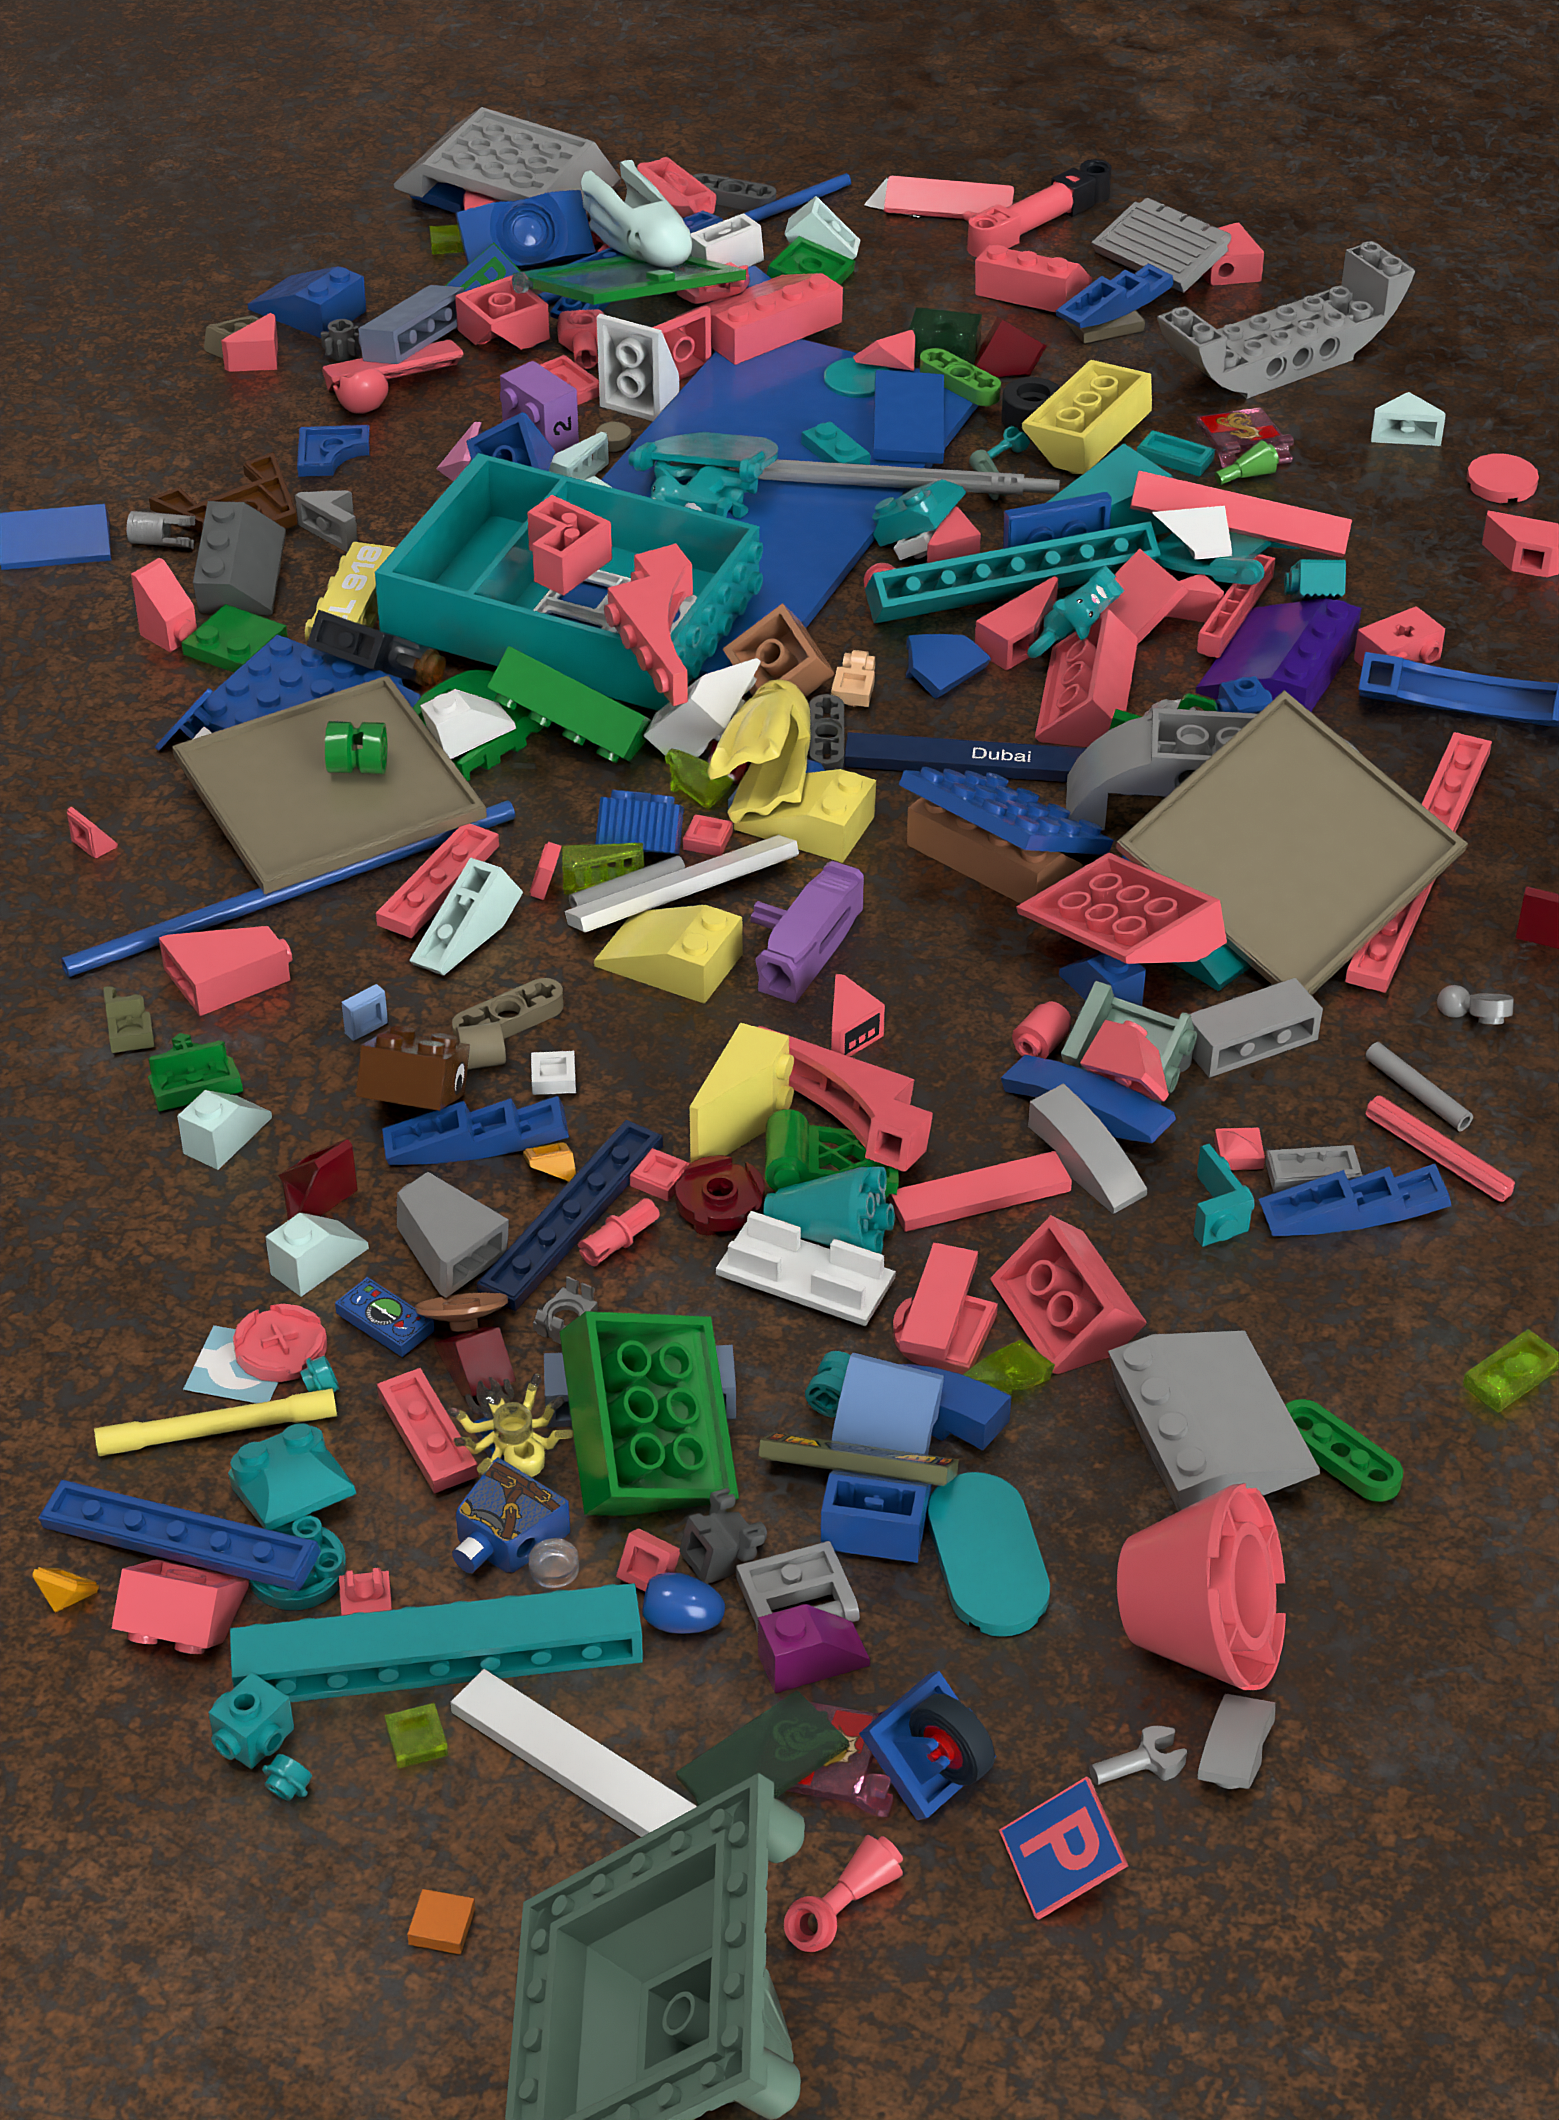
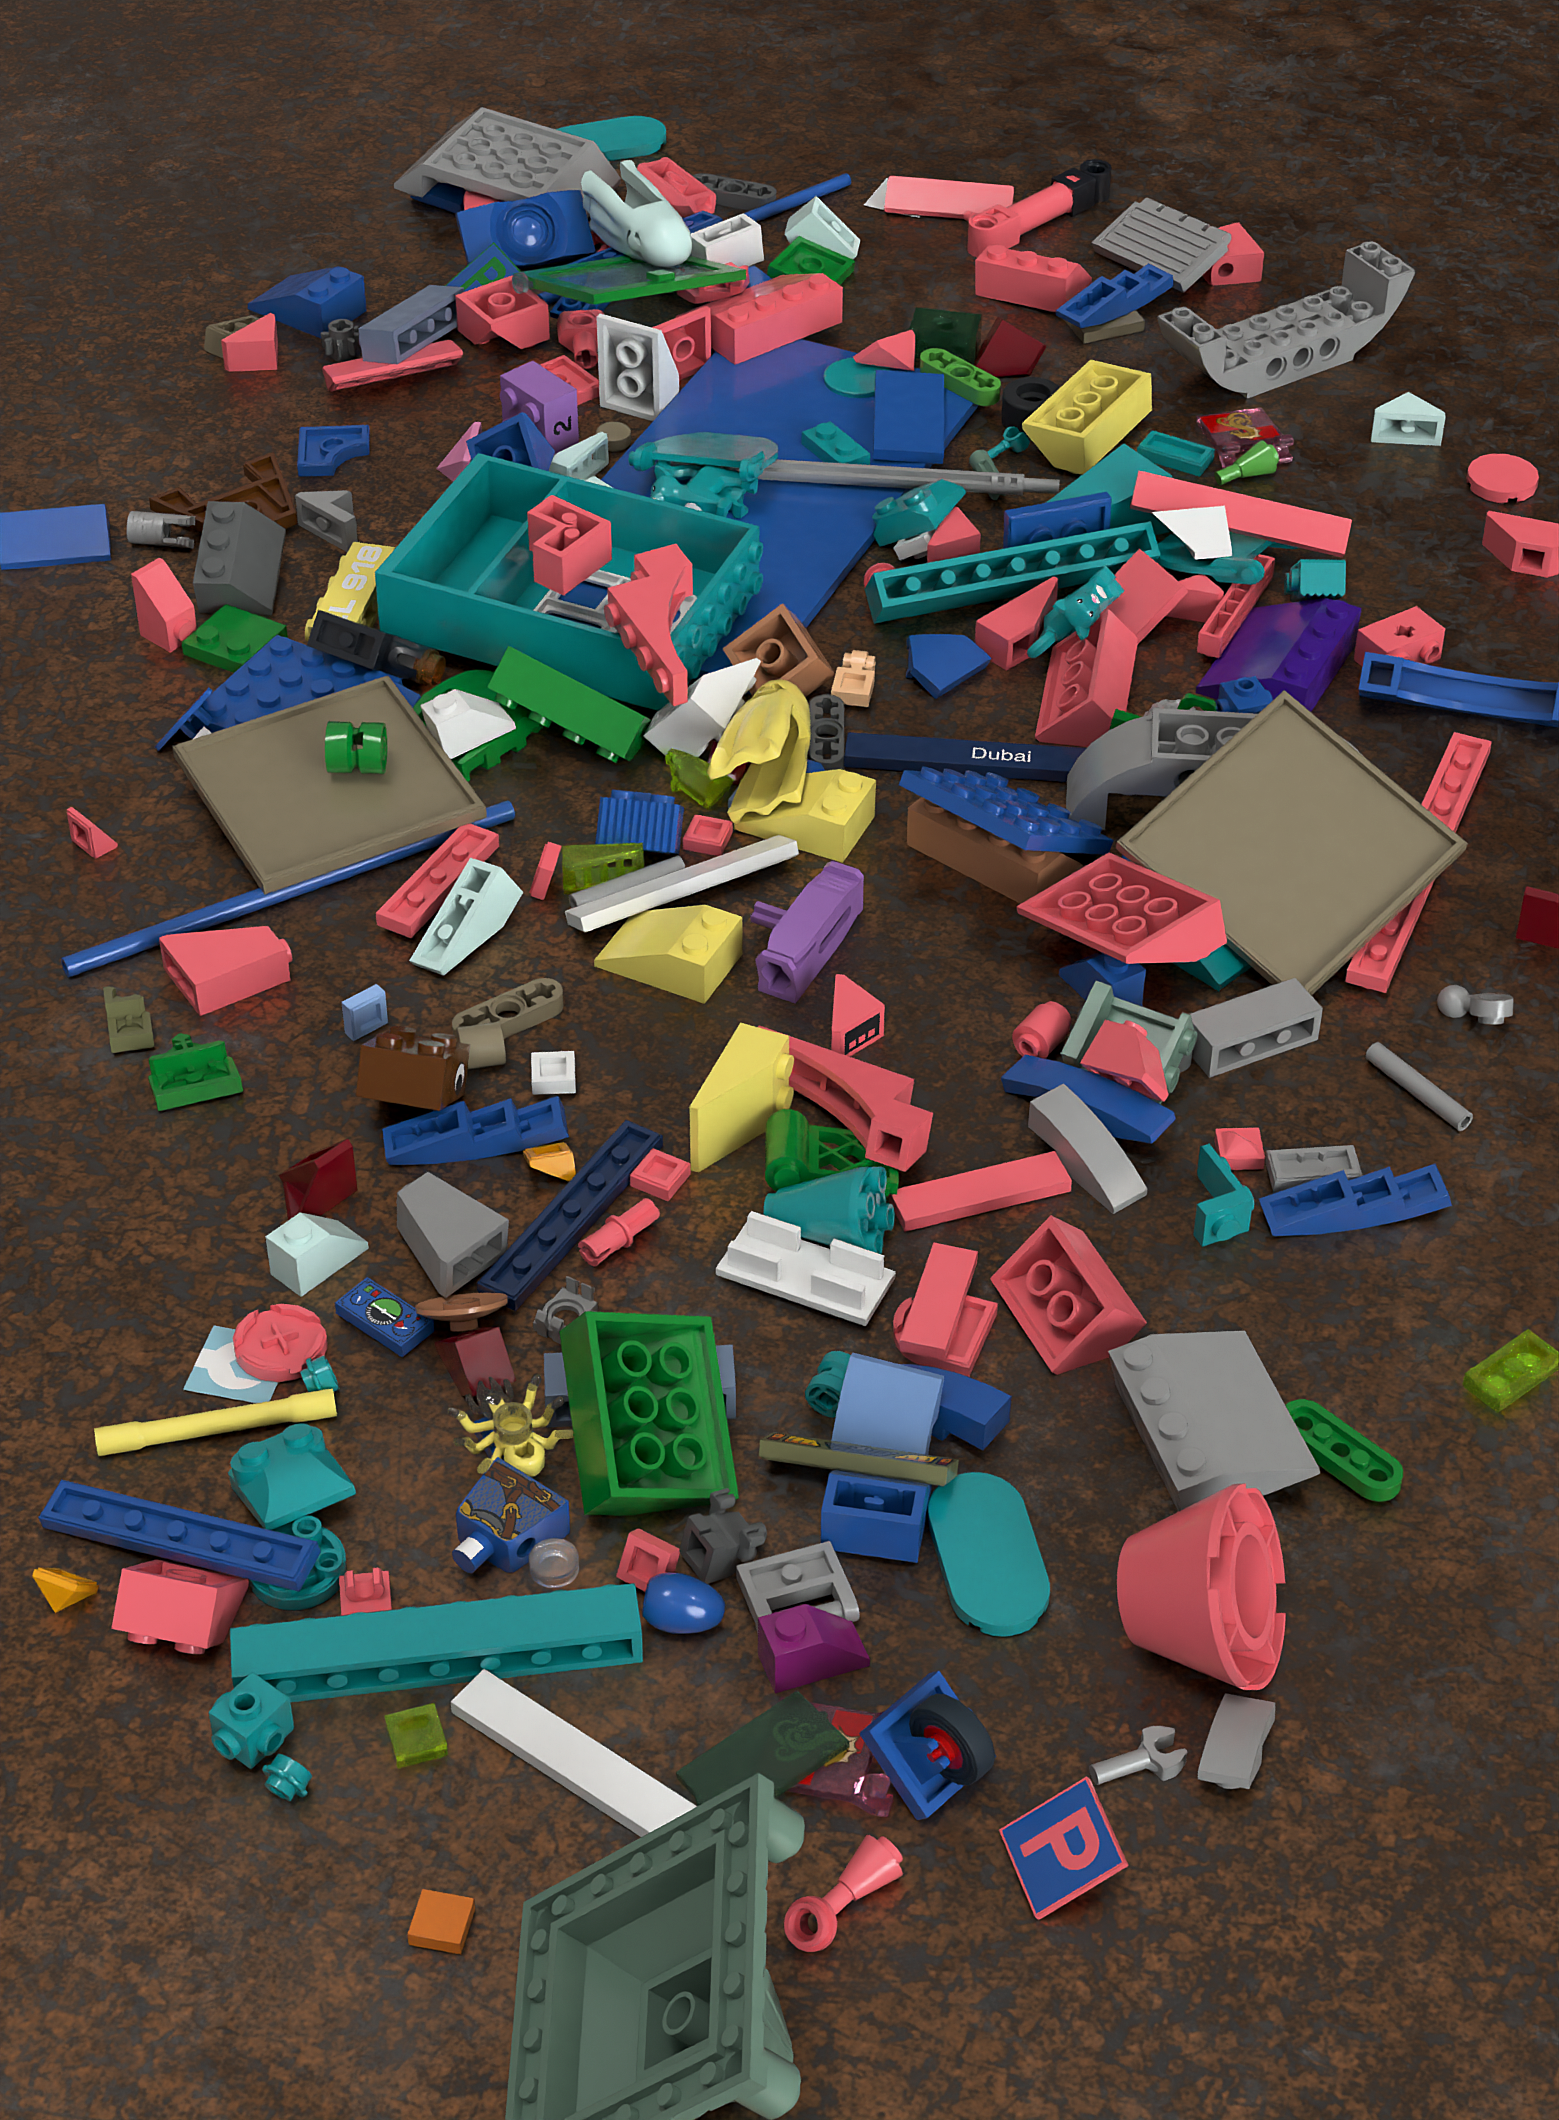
light aqua slope [177,1090,272,1170] -> none
coral hair [333,368,388,414] -> none
coral plate [377,1368,479,1494] -> none
clear neon green tile [429,225,464,254] -> none
dark red plate [675,1155,765,1236] -> none
clear neon green slope [963,1339,1055,1396] -> none
coral axle [1366,1095,1515,1202] -> none
none -> teal tile [556,116,667,161]

